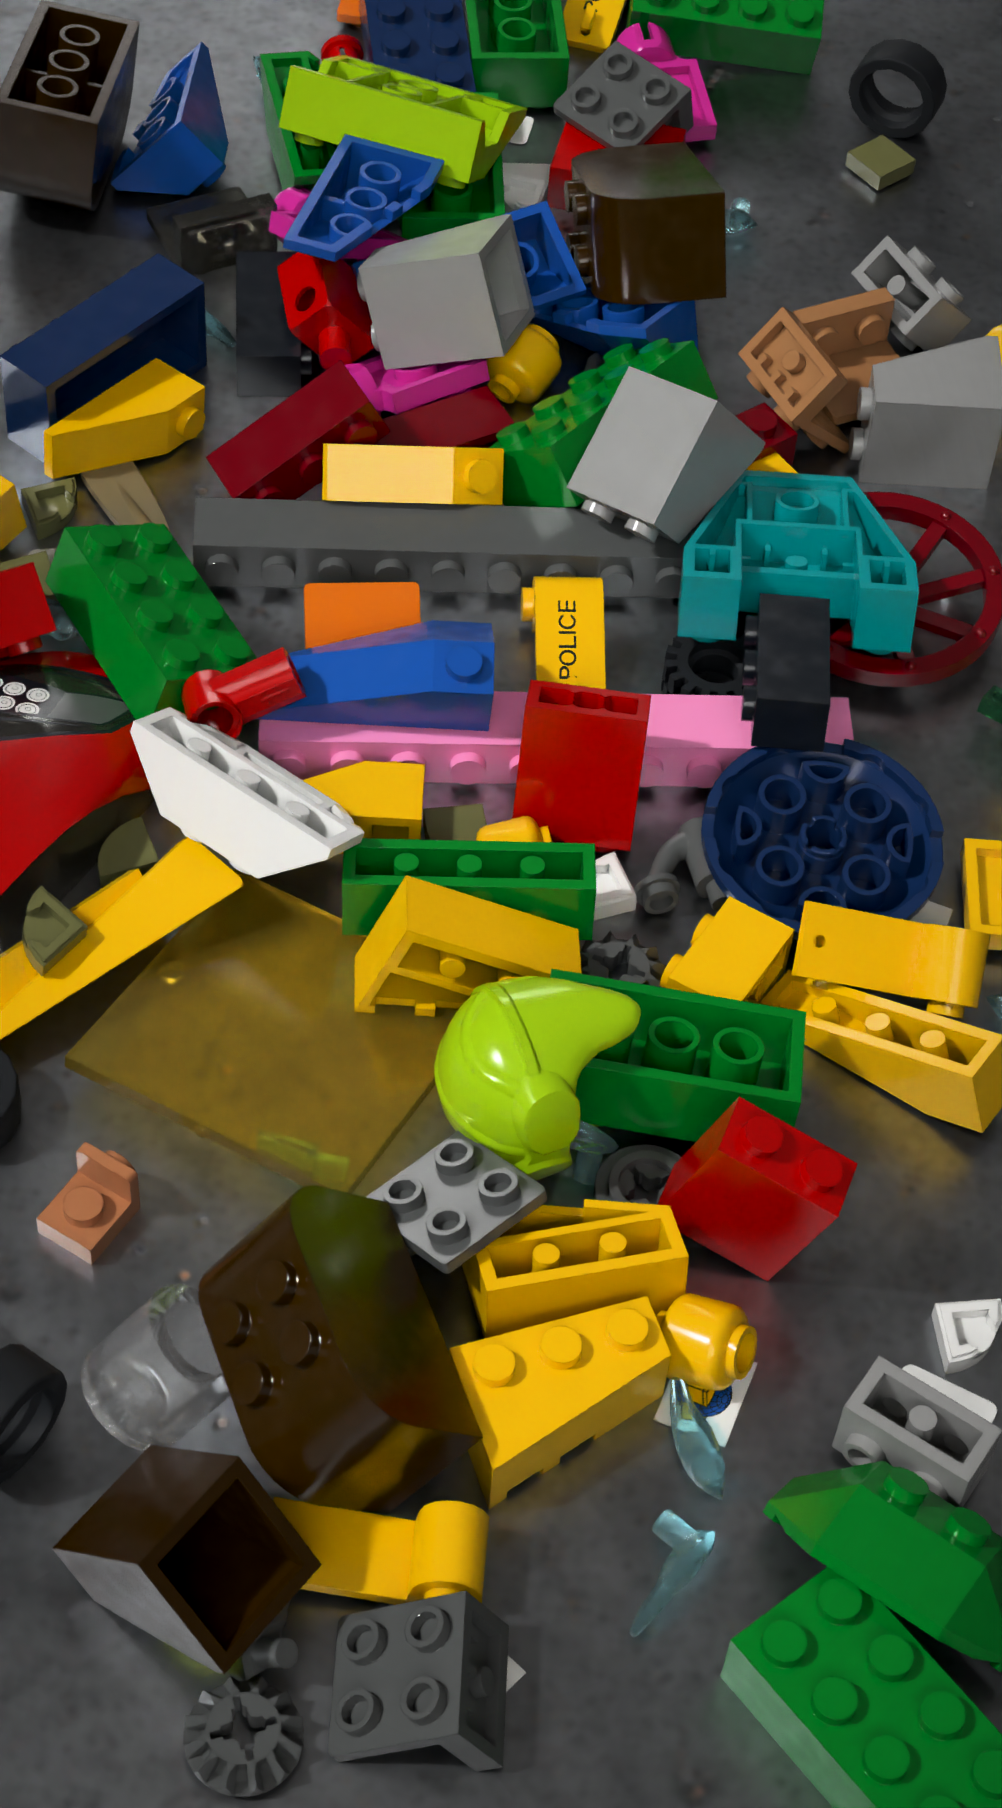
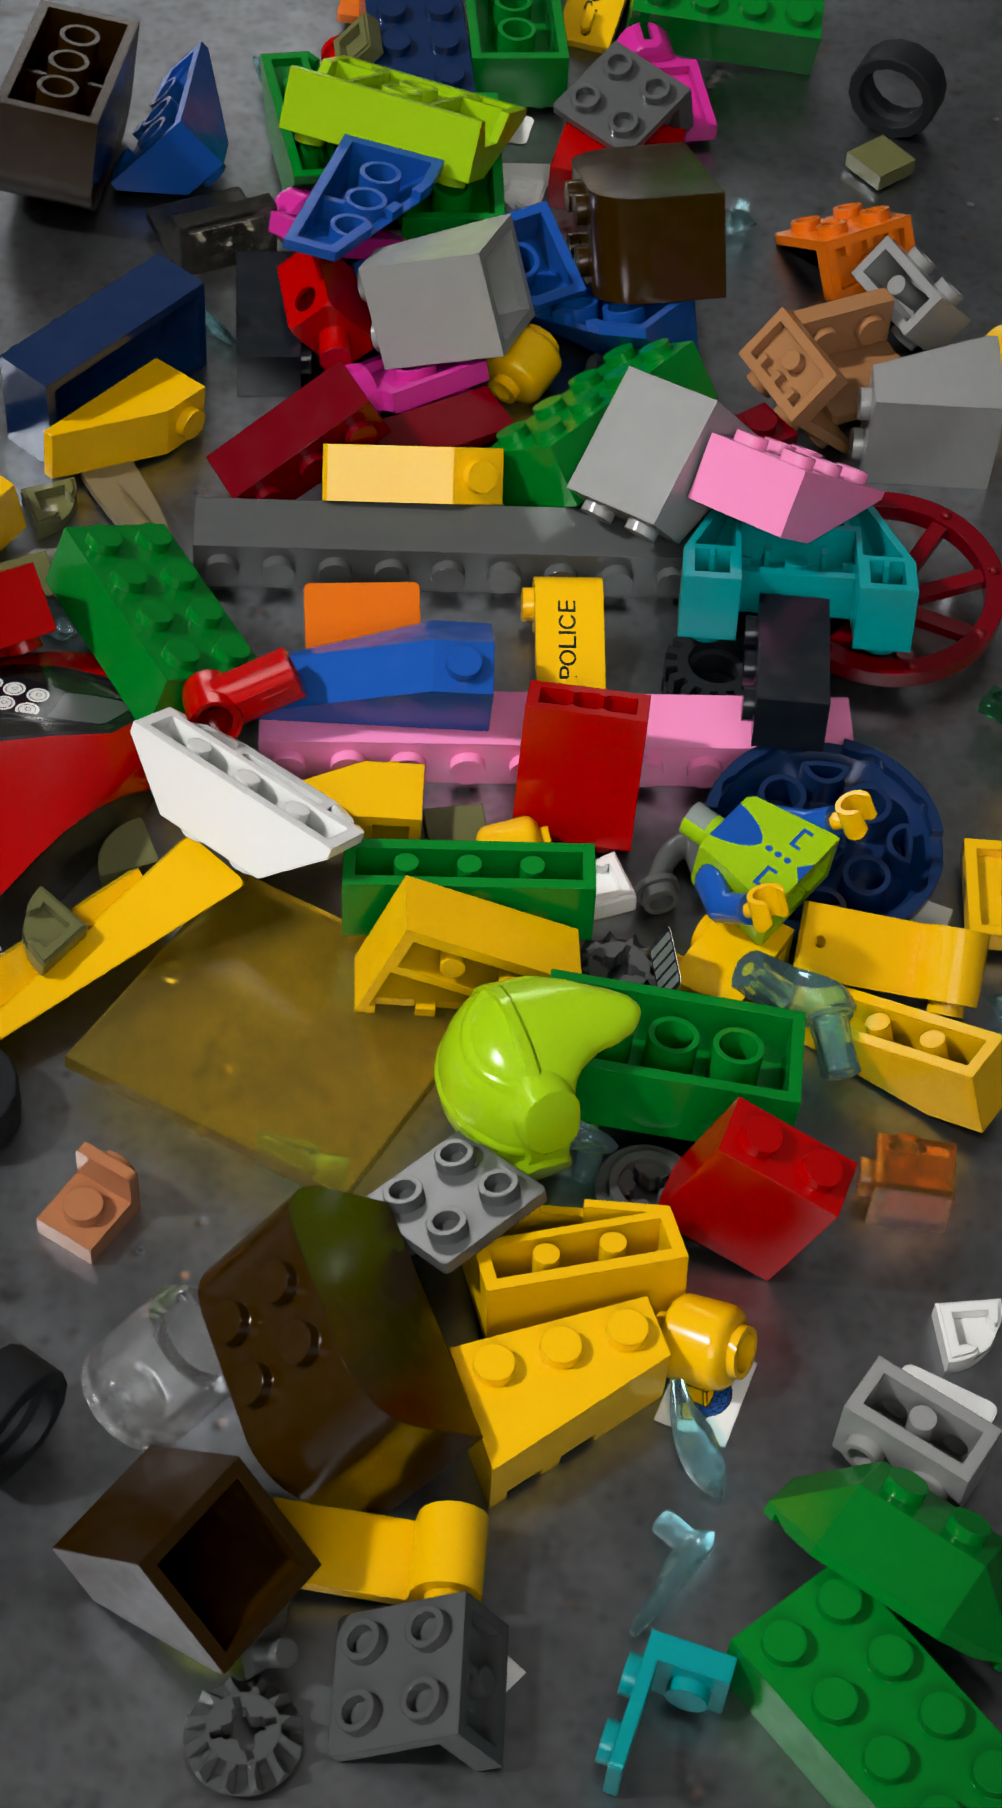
none -> olive tile [333,12,384,63]
none -> teal bracket [595,1629,738,1796]
none -> sticker [650,927,681,990]
none -> torso [679,790,877,946]
none -> bright pink slope [687,429,885,544]
none -> clear light blue arm [732,950,861,1081]
none -> orange bracket [775,202,915,301]
none -> clear orange brick [855,1133,957,1234]

